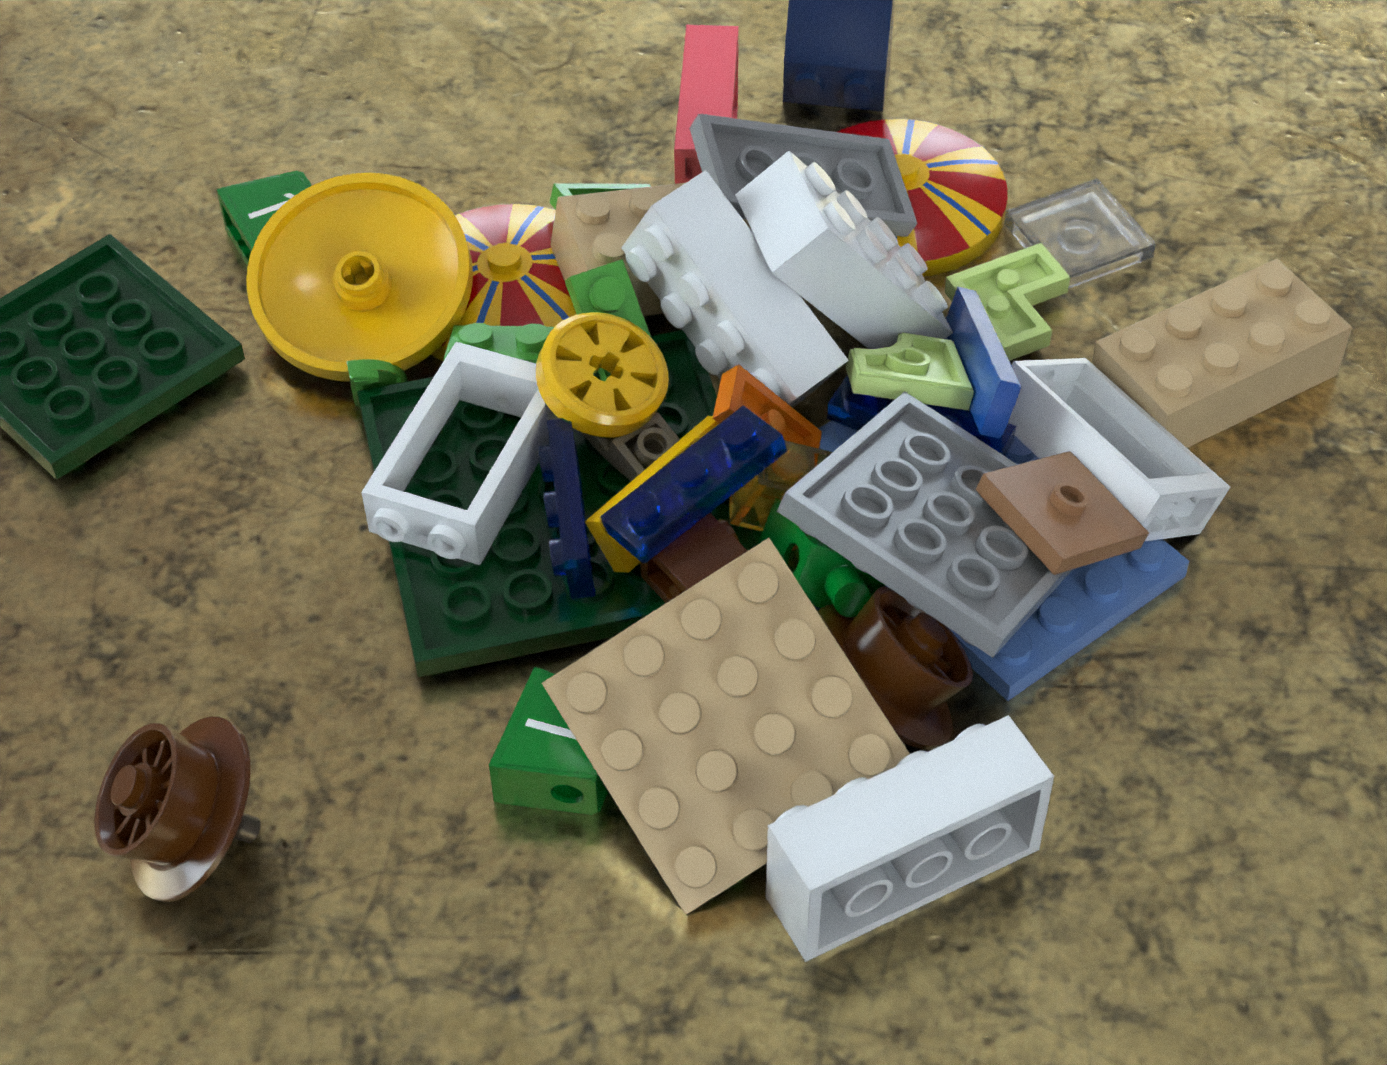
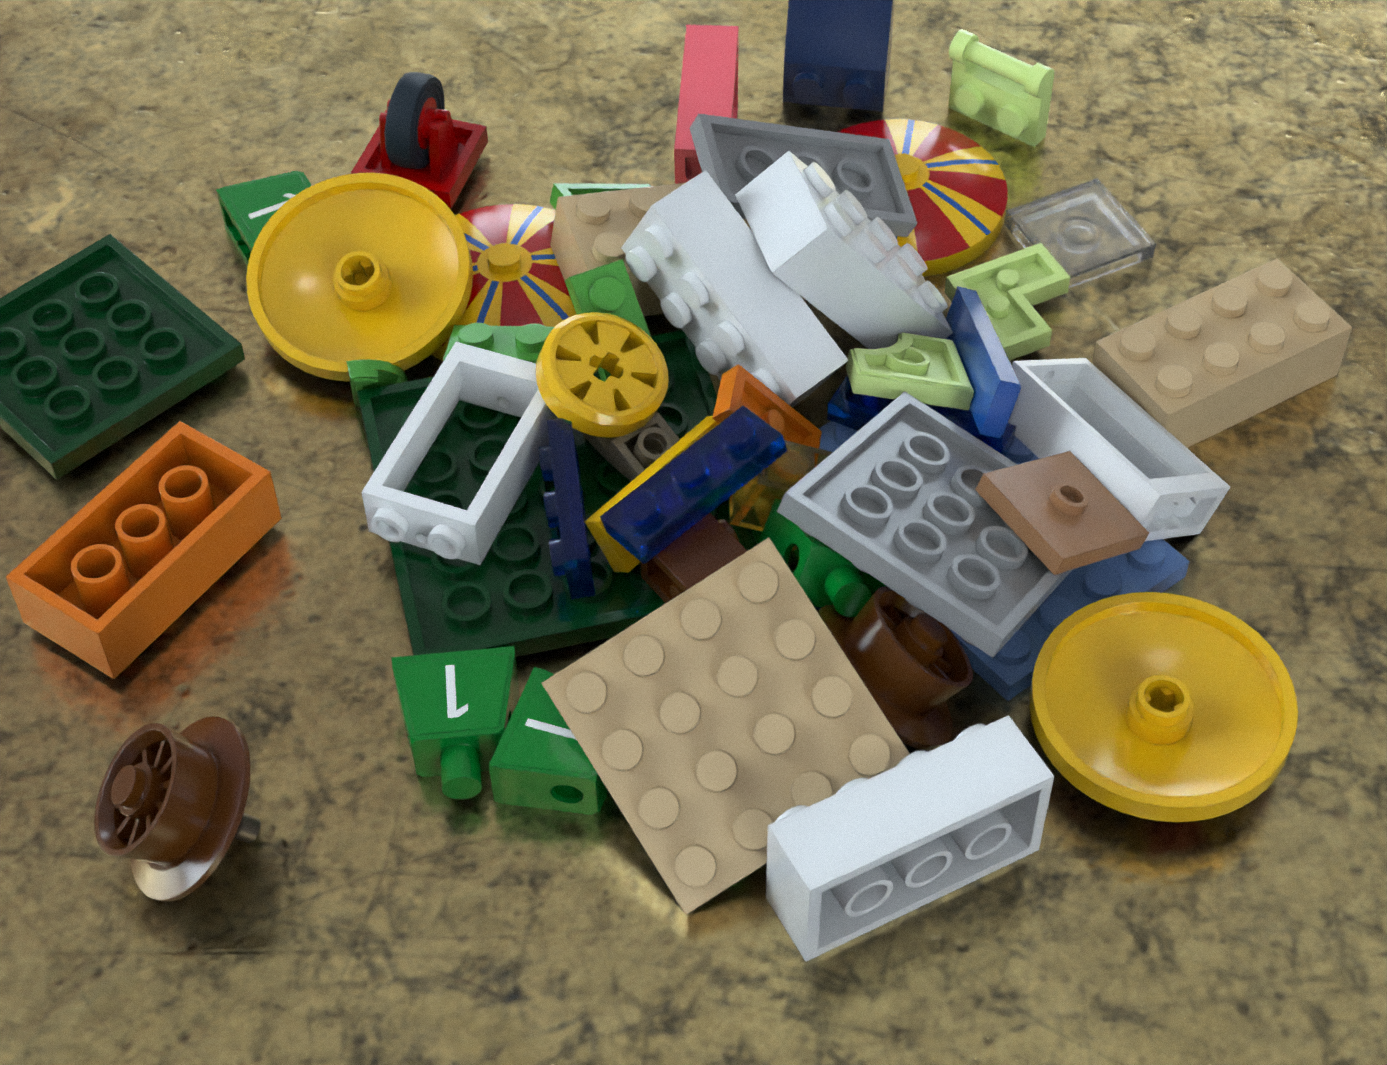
none -> orange brick [6,421,282,679]
none -> plate [351,72,488,209]
none -> green torso [391,646,519,800]
none -> yellowish green plate [948,29,1054,147]
none -> yellow dish [1029,592,1298,822]

